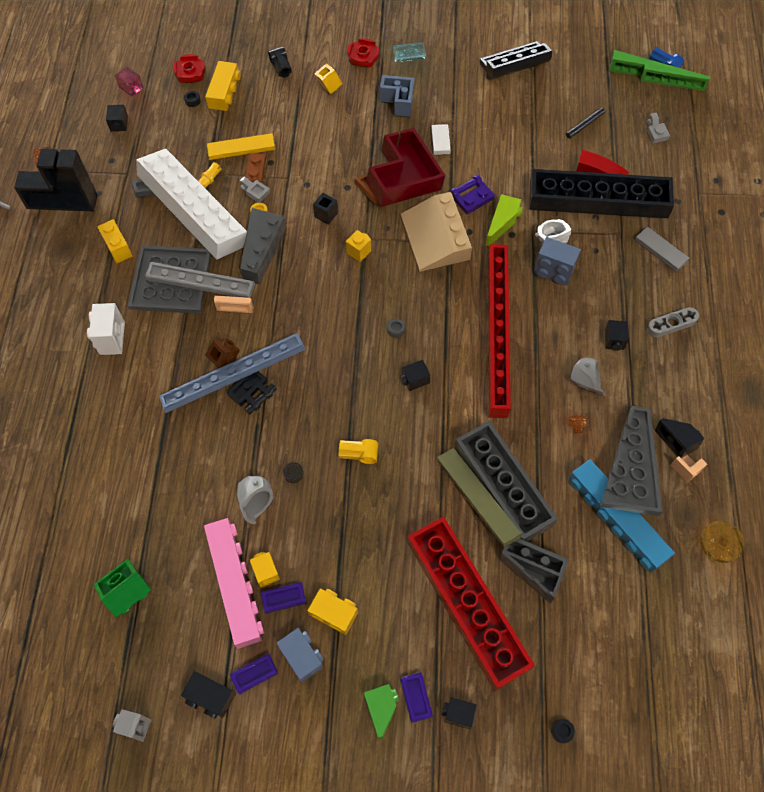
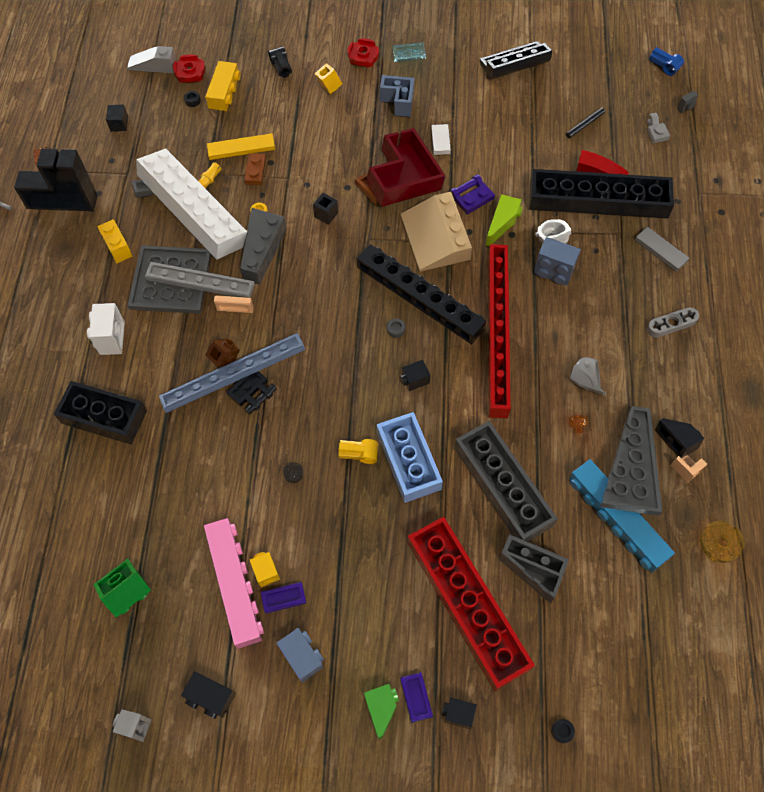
clear pink brick [115,66,144,97] -> none
dark purple tile [229,653,279,695] -> none
light grey helmet [237,476,274,525] -> none
light grey plate [240,177,270,203] -> none
yellow brick [308,588,358,635] -> none
yellow brick [346,230,371,262] -> none
olive tile [437,448,522,548] -> none
black brick [605,320,628,351] -> none
bright green slope [609,50,710,91] -> none
none -> black brick [54,381,147,445]
none -> light grey slope [127,46,177,73]
none -> black brick [357,244,486,345]
none -> light blue brick [377,412,443,503]
none -> dark grey plate [677,91,698,113]

